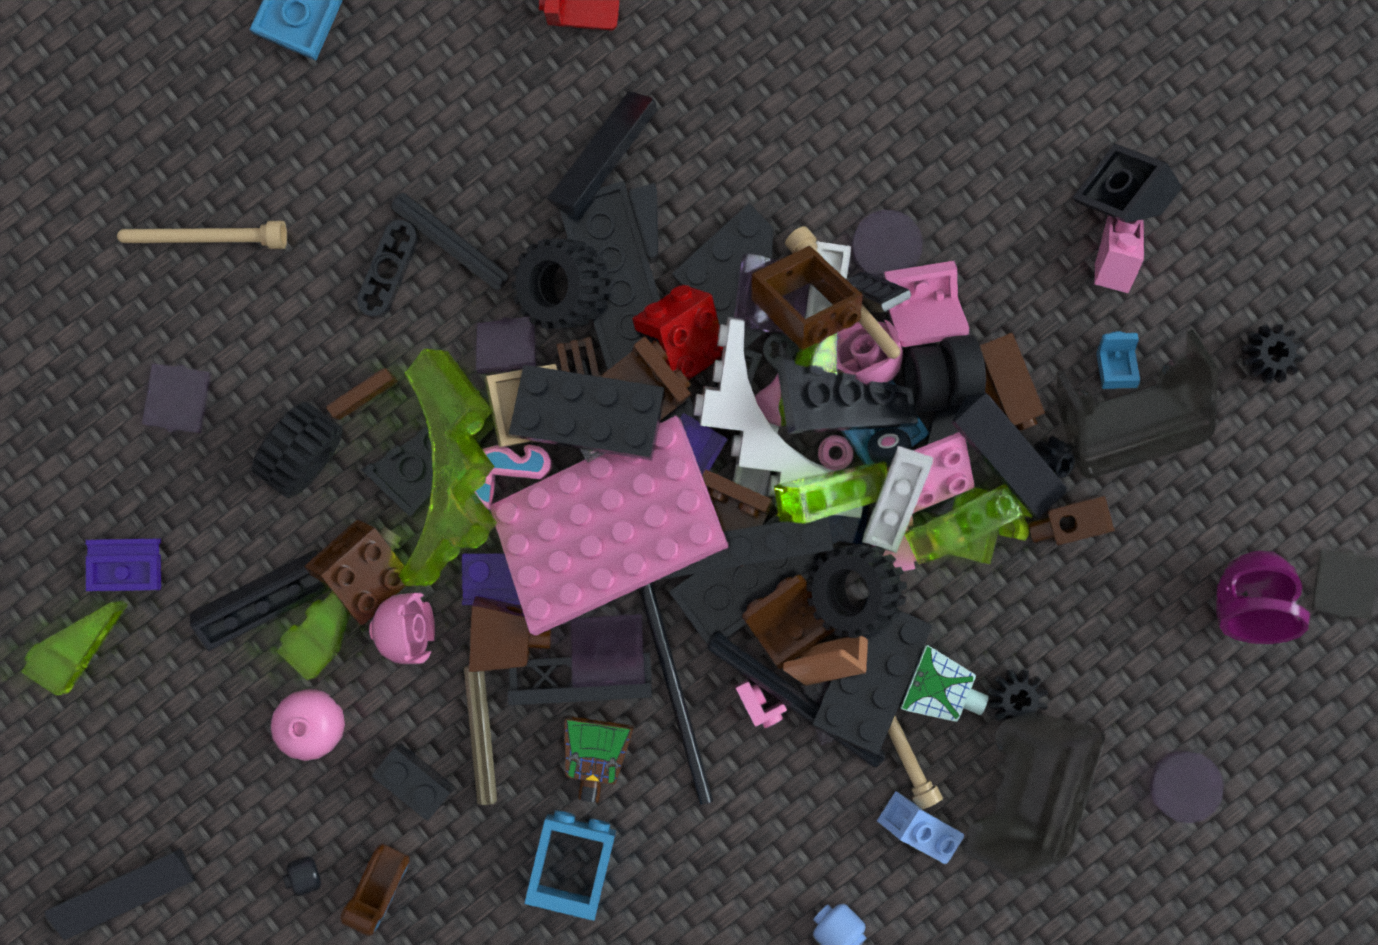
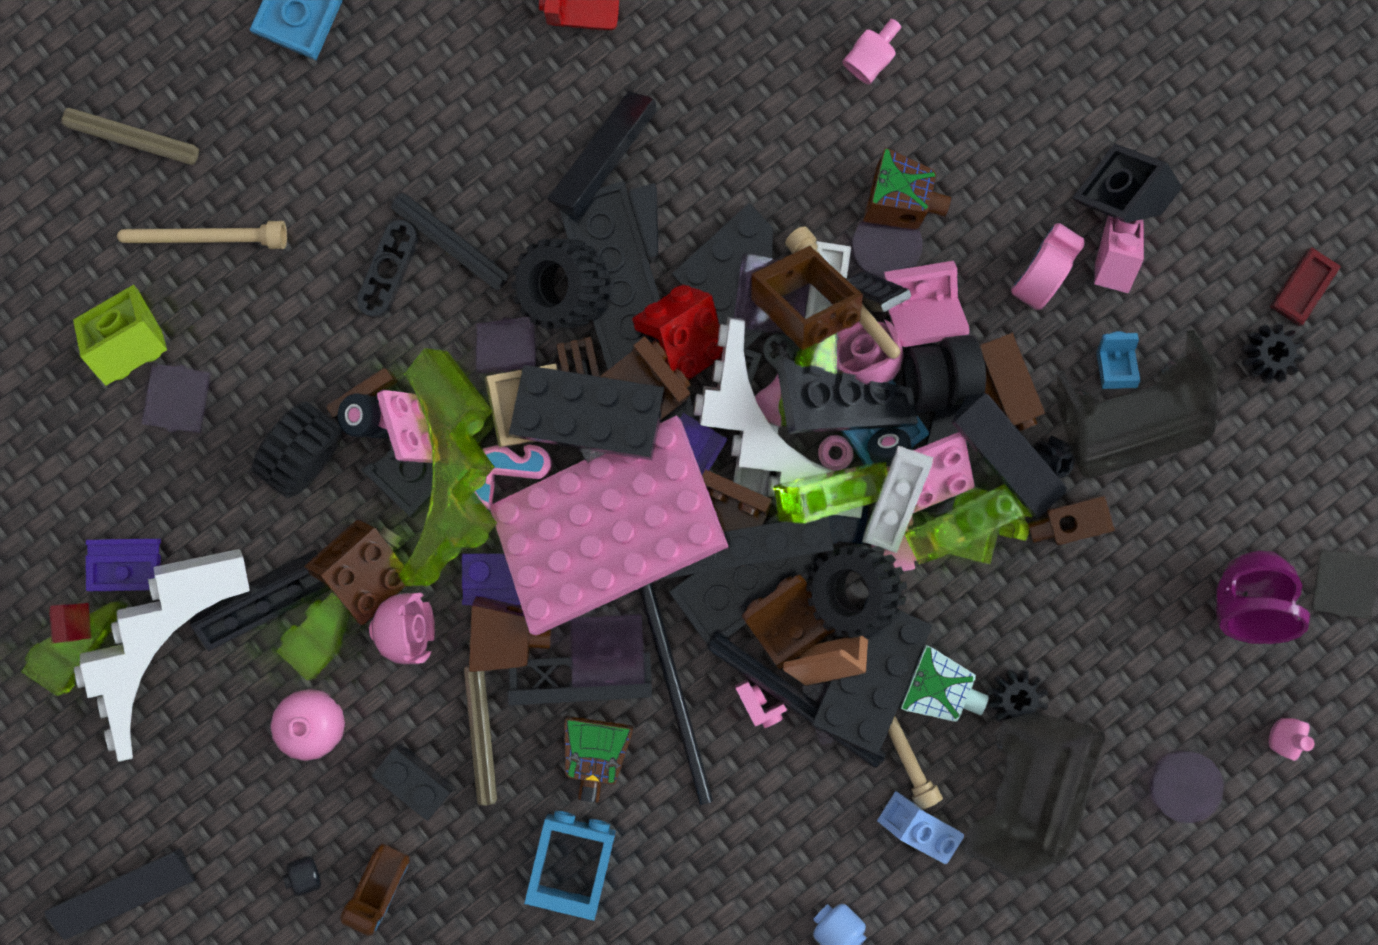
none -> dark red tile [49,603,91,643]
none -> dark tan axle [62,108,199,165]
none -> lime slope [73,285,167,386]
none -> white arch [74,549,250,762]
none -> bright pink plate [337,390,442,463]
none -> bright pink piece [842,19,901,85]
none -> reddish brown torso [863,148,951,230]
none -> bright pink animal [1011,223,1085,310]
none -> bright pink piece [1269,718,1315,761]
none -> dark red tile [1270,247,1341,326]

